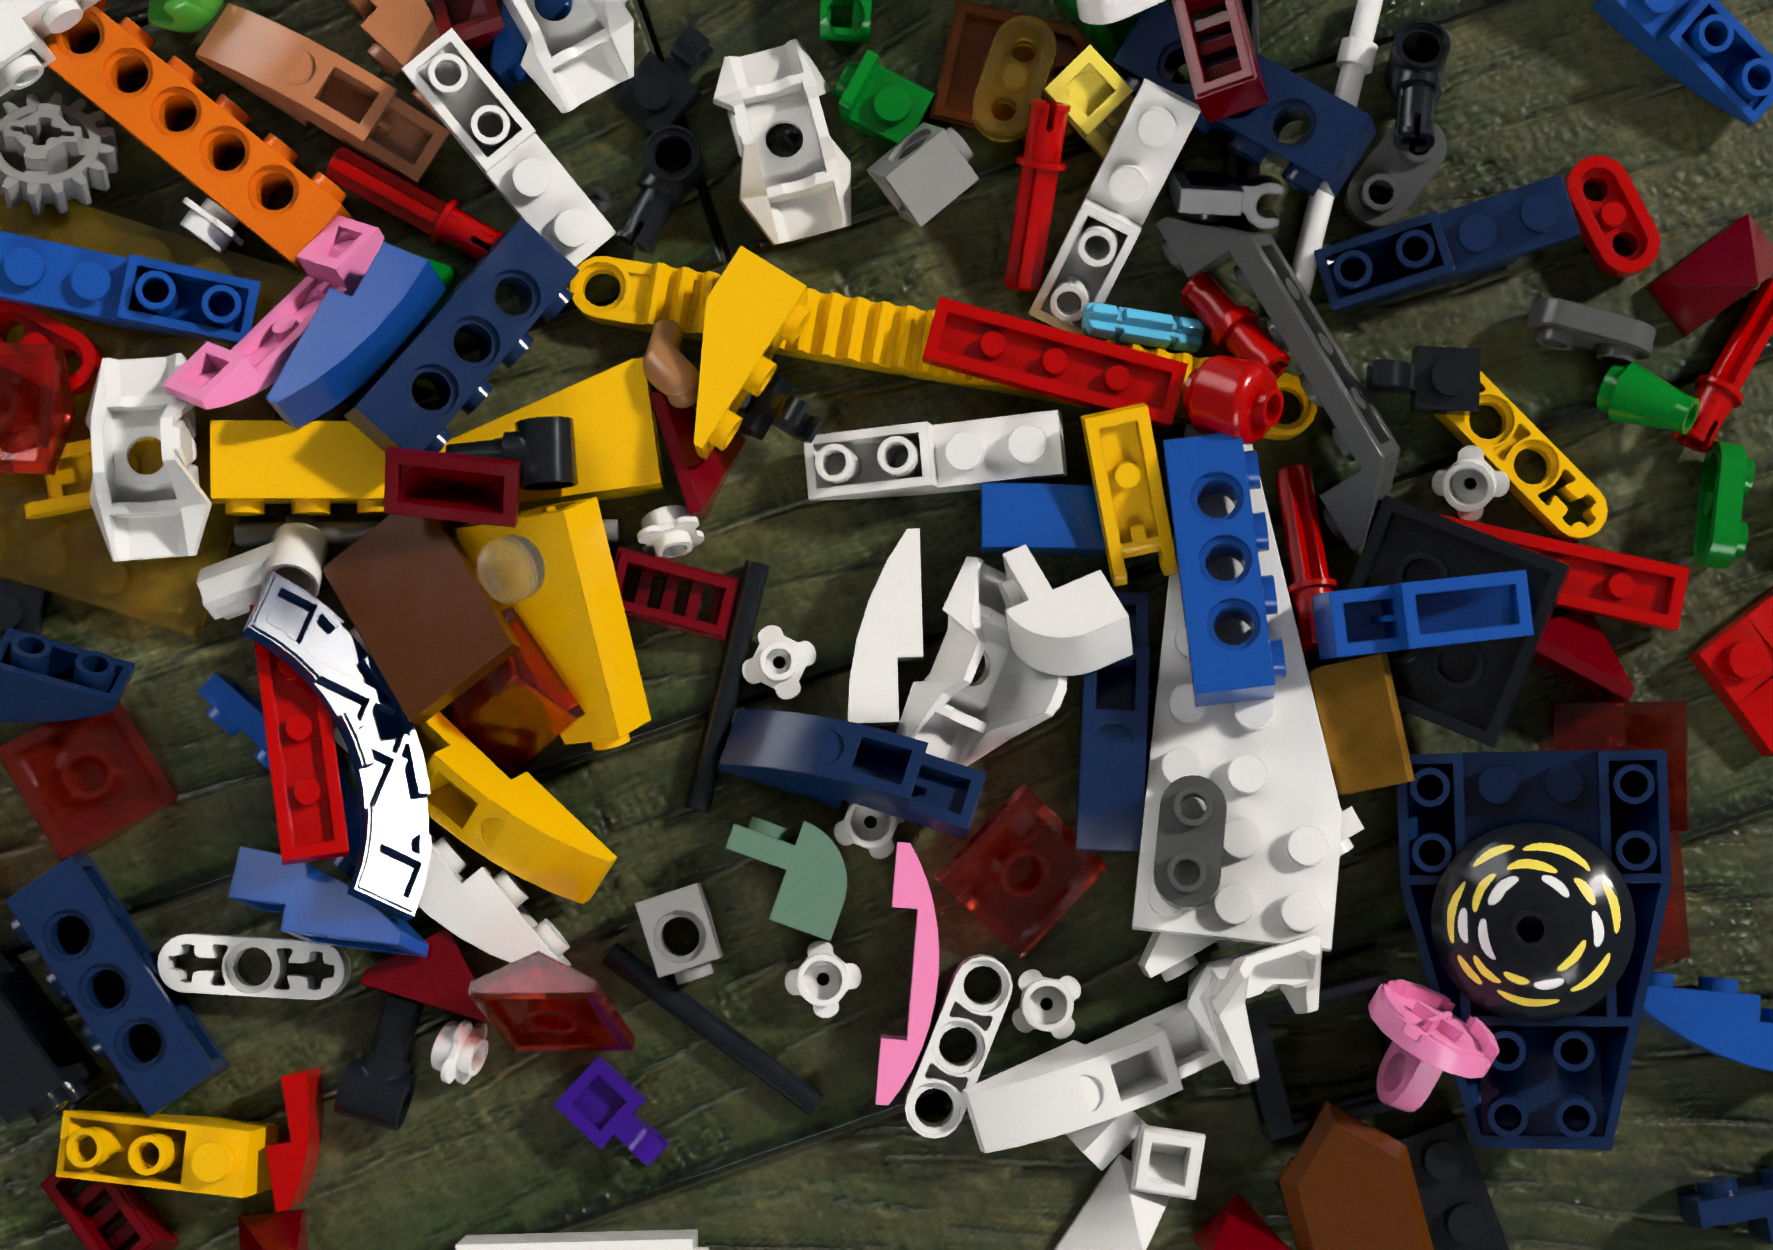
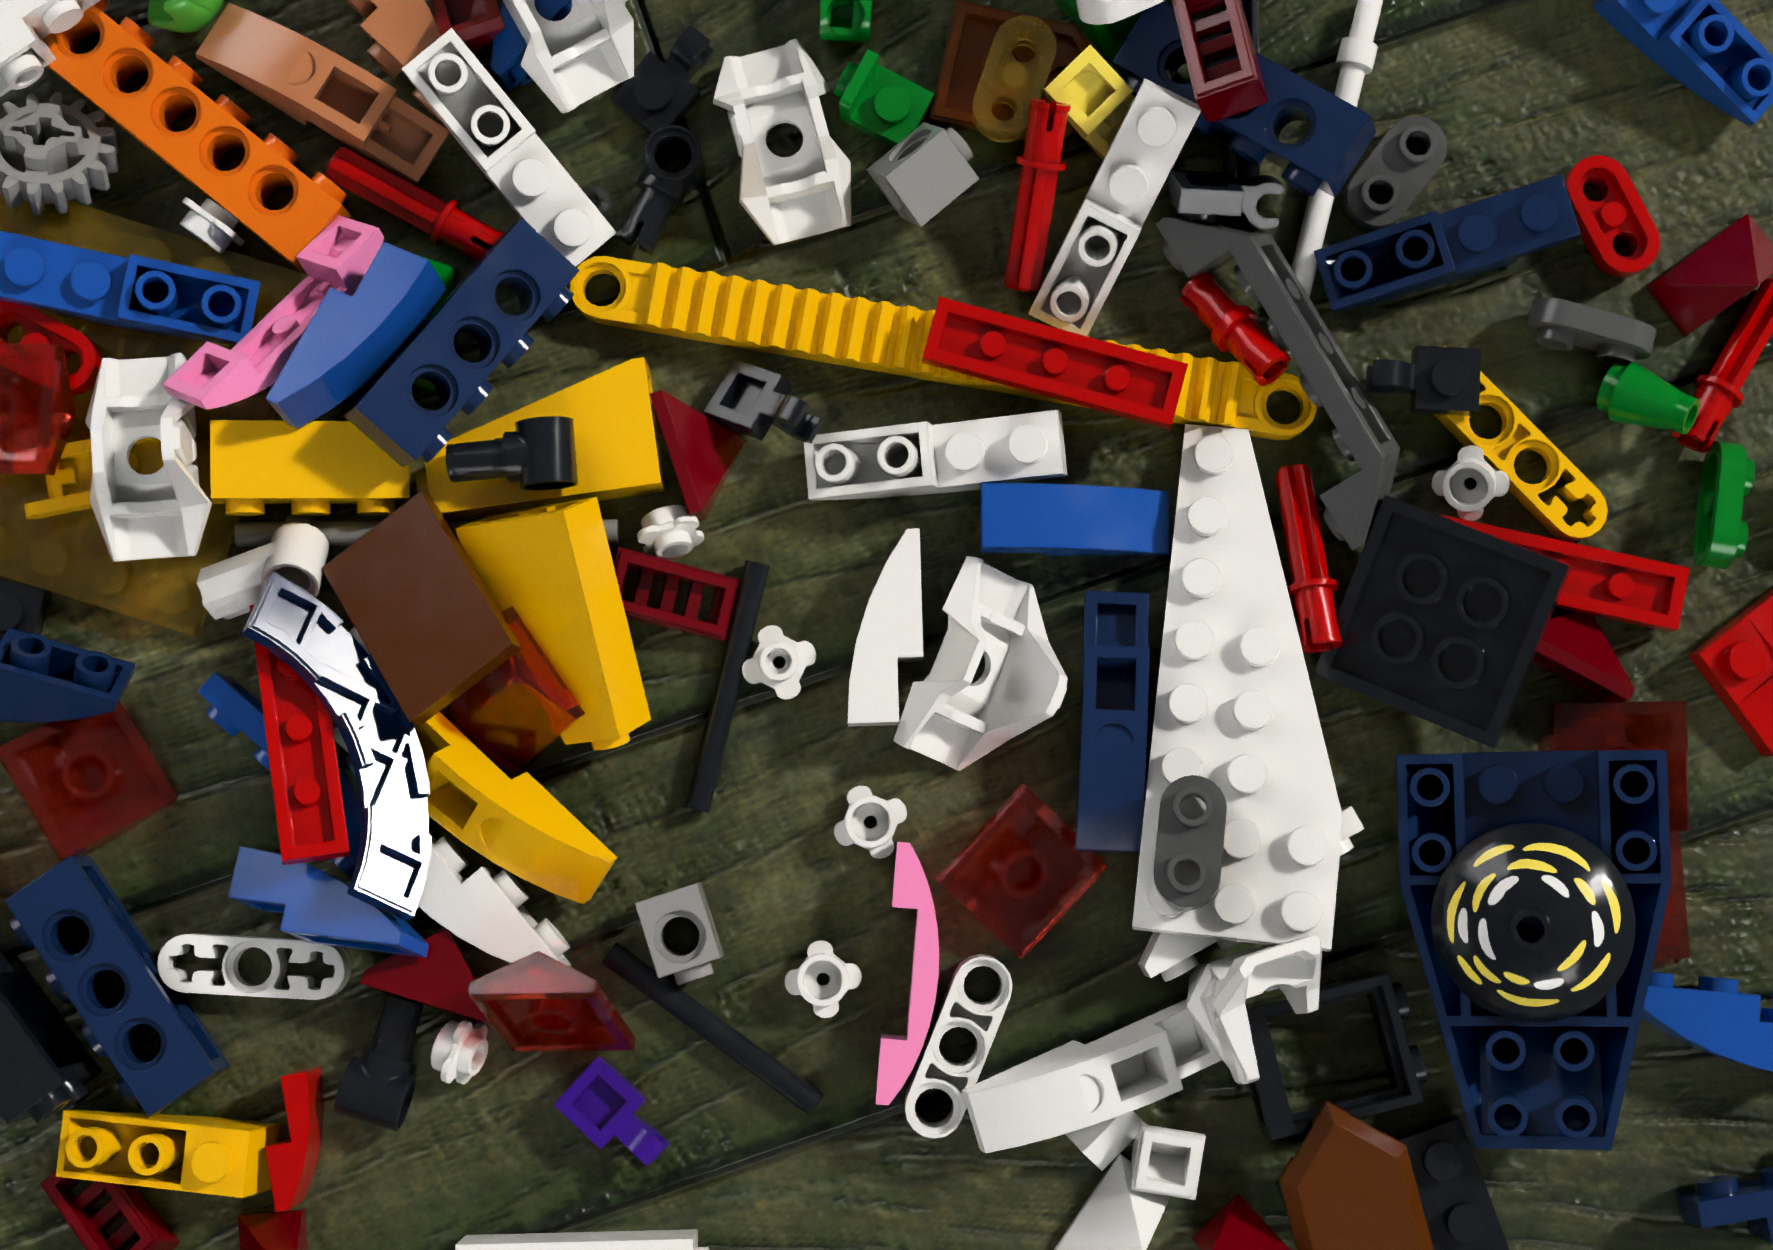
dark red slope [384,446,520,528] -> none
clear tile [476,534,545,604] -> none
medium nougat arm [643,320,699,408] -> none
yellow slope [694,246,812,460] -> none
dark blue slope [718,709,987,840] -> none
sand green brick [725,816,848,941] -> none
white brick [999,544,1133,676] -> none
white plate [1012,969,1081,1039] -> none
yellow hinge [1080,403,1178,587] -> none
medium azure axle [1081,302,1204,353] -> none
blue brick [1163,433,1286,707] -> none
red head [1182,355,1284,445] -> none
pearl gold slope [1309,653,1415,795] -> none
blue slope [1312,570,1534,660] -> none
bright pink tile [1368,980,1500,1112] -> none
black pin [1384,19,1451,152] -> none

